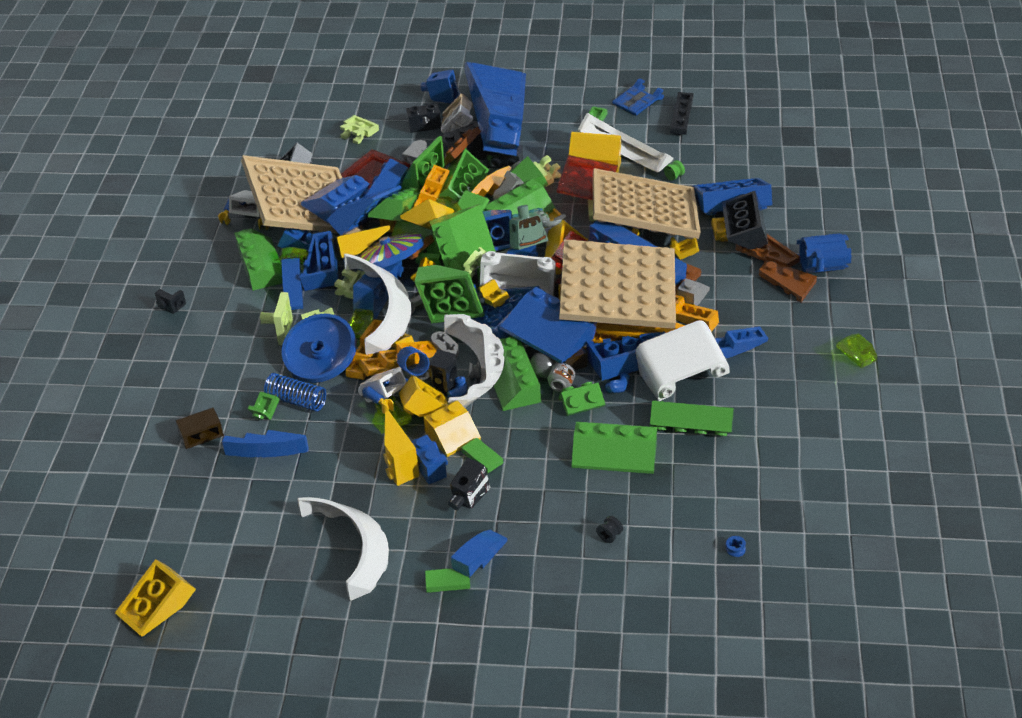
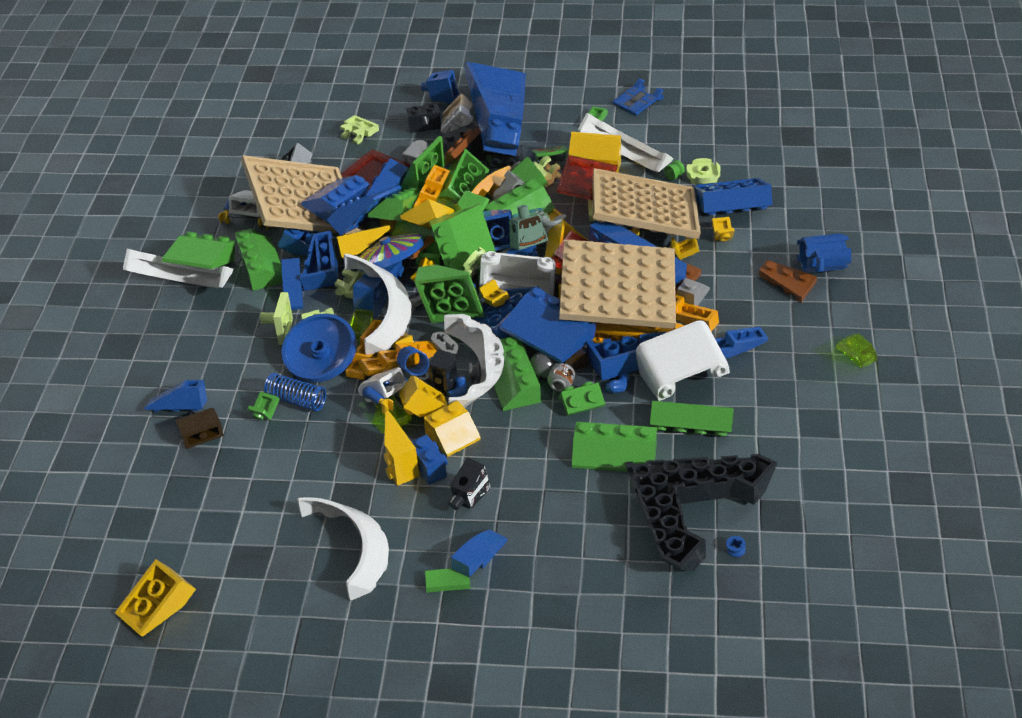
black bracket [155,289,186,314] -> none
blue slope [222,430,309,457] -> none
clear neon green slope [274,247,309,265] -> none
bright green tile [461,437,503,473] -> none
black wheel [596,516,623,543] -> none
black plate [670,92,694,135] -> none
black slope [722,191,768,250] -> none
dark orange wing [736,234,800,267] -> none
none -> white windscreen [123,249,233,288]
none -> blue slope [145,380,207,412]
none -> bright green slope [162,232,235,269]
none -> bright green piece [531,145,569,162]
none -> black wedge [625,454,777,571]
none -> yellowish green plate [686,158,721,185]

